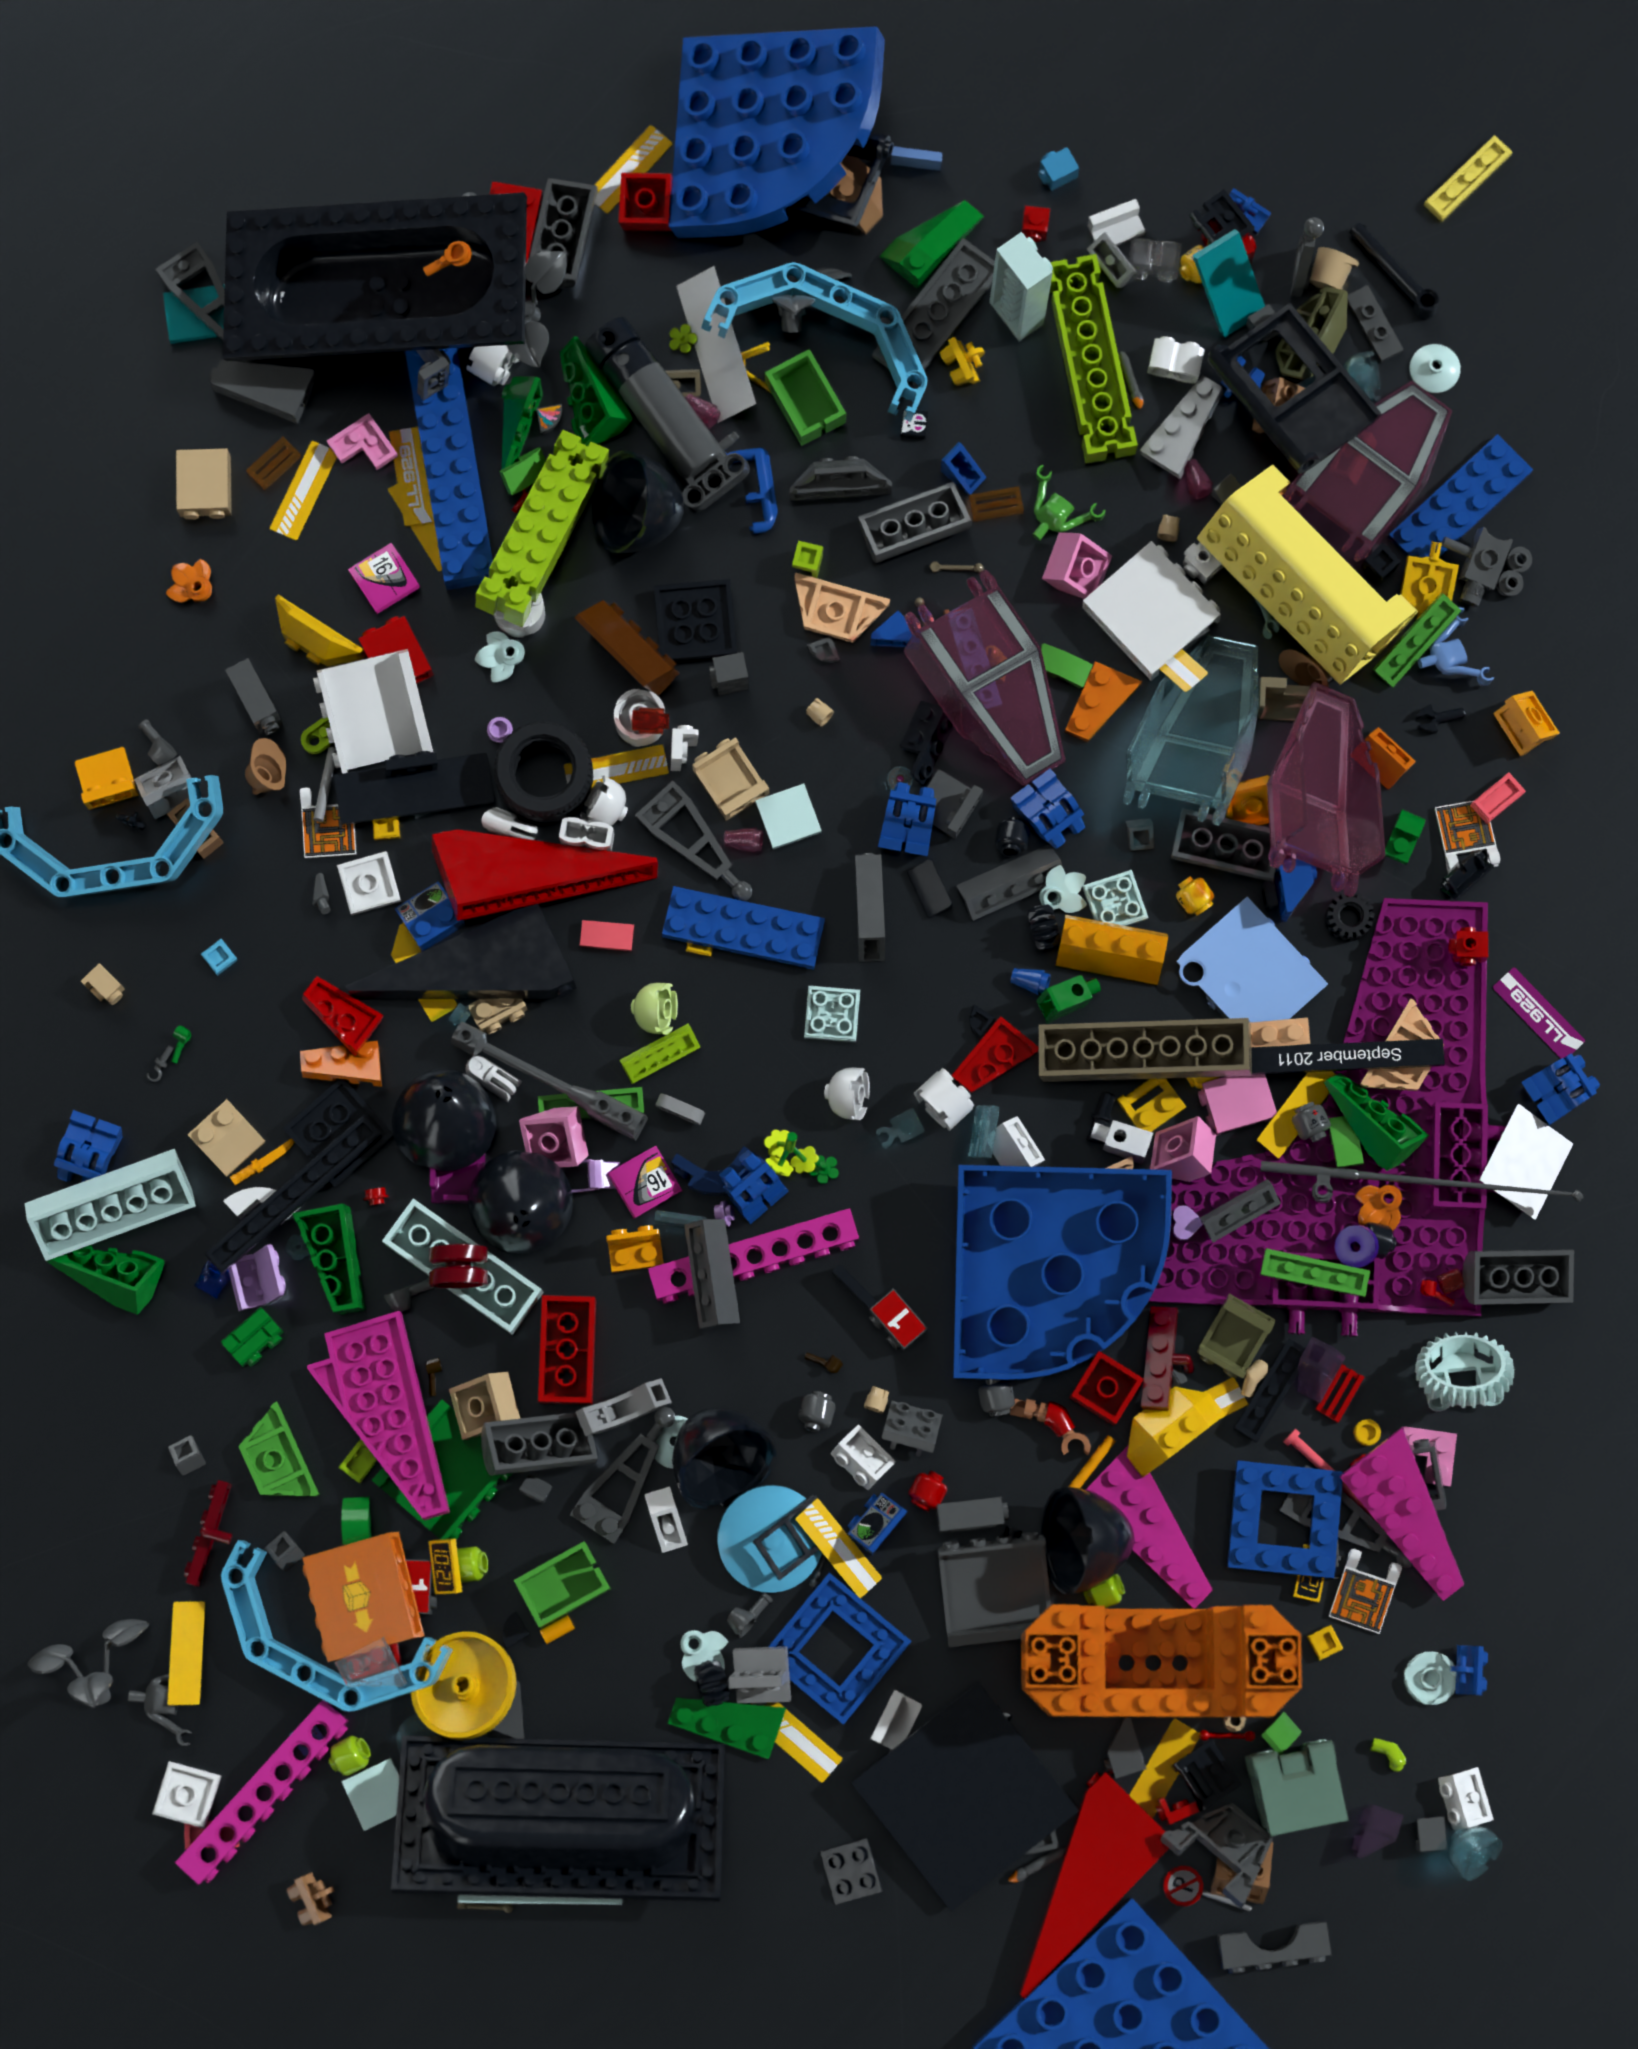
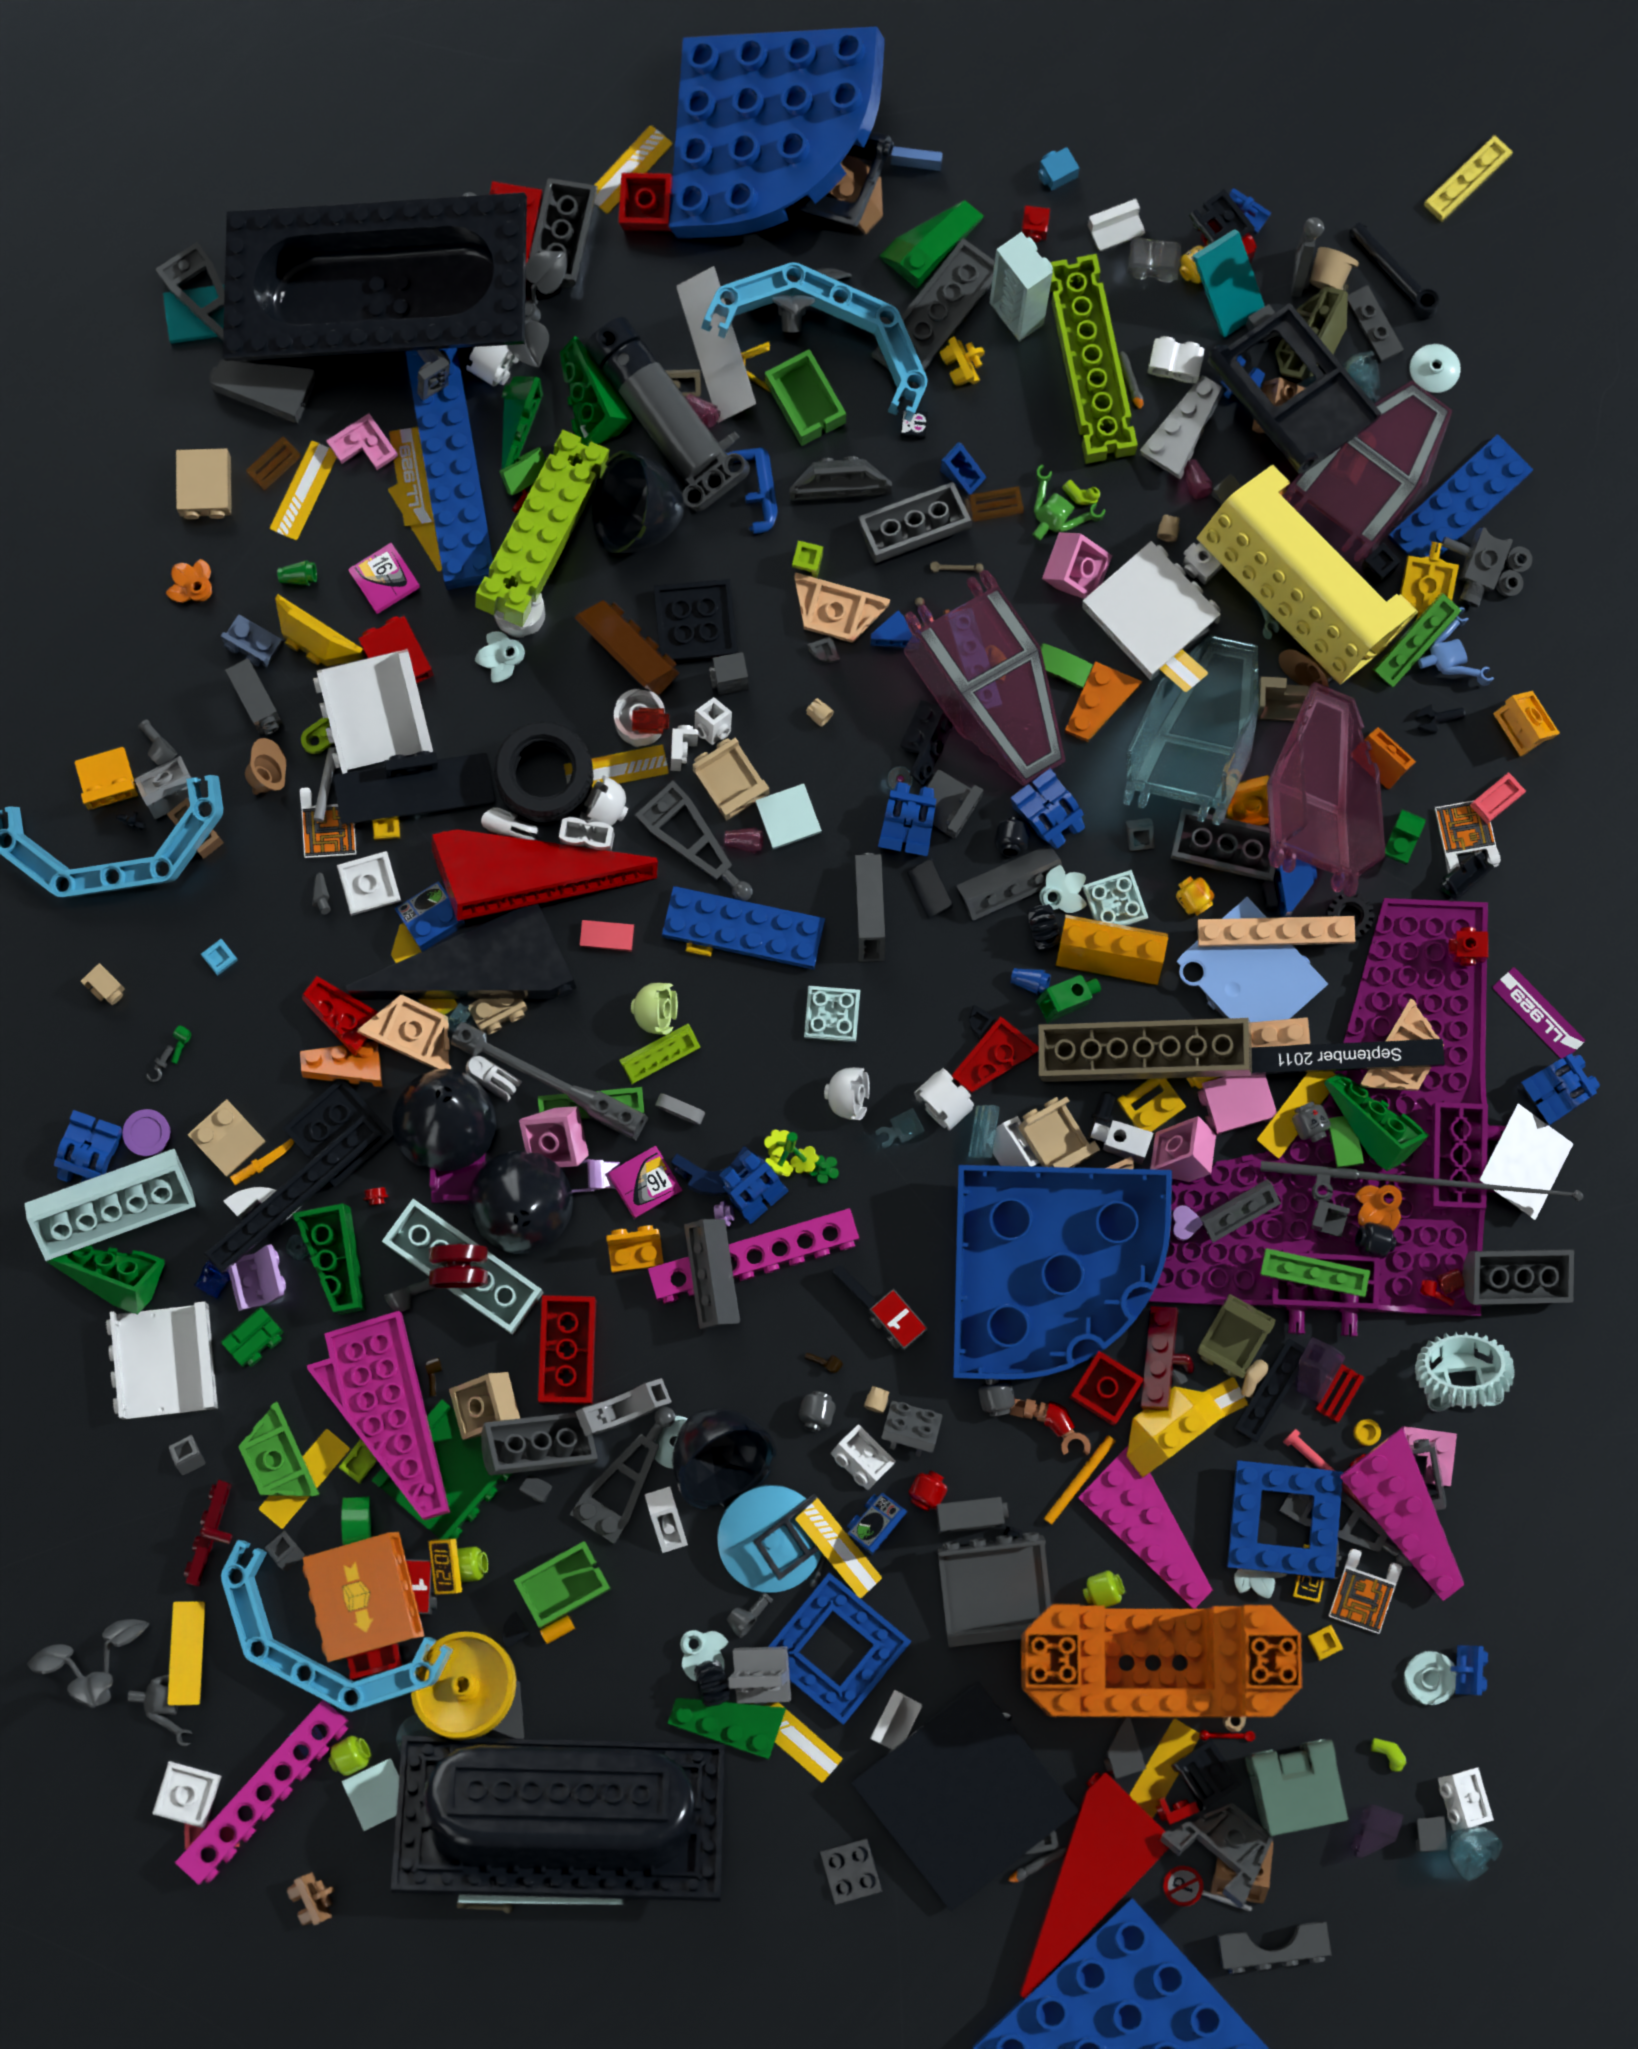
clear wing [335,1637,407,1687] -> none
orange plate [423,241,472,276] -> none
lavender plate [487,717,513,743] -> none
tile [537,404,562,435] -> none
clear light blue tile [654,1210,707,1228] -> none
lime plant [669,324,697,353] -> none
black piece [1041,1487,1134,1594] -> none
light grey slope [1087,232,1136,288] -> none
bright green slope [1262,1712,1301,1756] -> none
dark purple piece [1335,1225,1379,1268] -> none
none -> white panel [106,1301,218,1420]
none -> medium lavender piece [123,1109,171,1157]
none -> sand blue bracket [221,614,283,667]
none -> yellow sticker [259,1429,350,1529]
none -> green cone [278,560,317,586]
none -> light nougat wing [357,995,451,1069]
none -> white brick [694,697,732,745]
none -> tan panel [1018,1097,1100,1168]
none -> lime arm [1062,480,1100,505]
none -> light nougat plate [1197,916,1355,947]
none -> light aqua plate [1234,1569,1287,1598]
none -> dark grey panel [1310,1200,1350,1237]

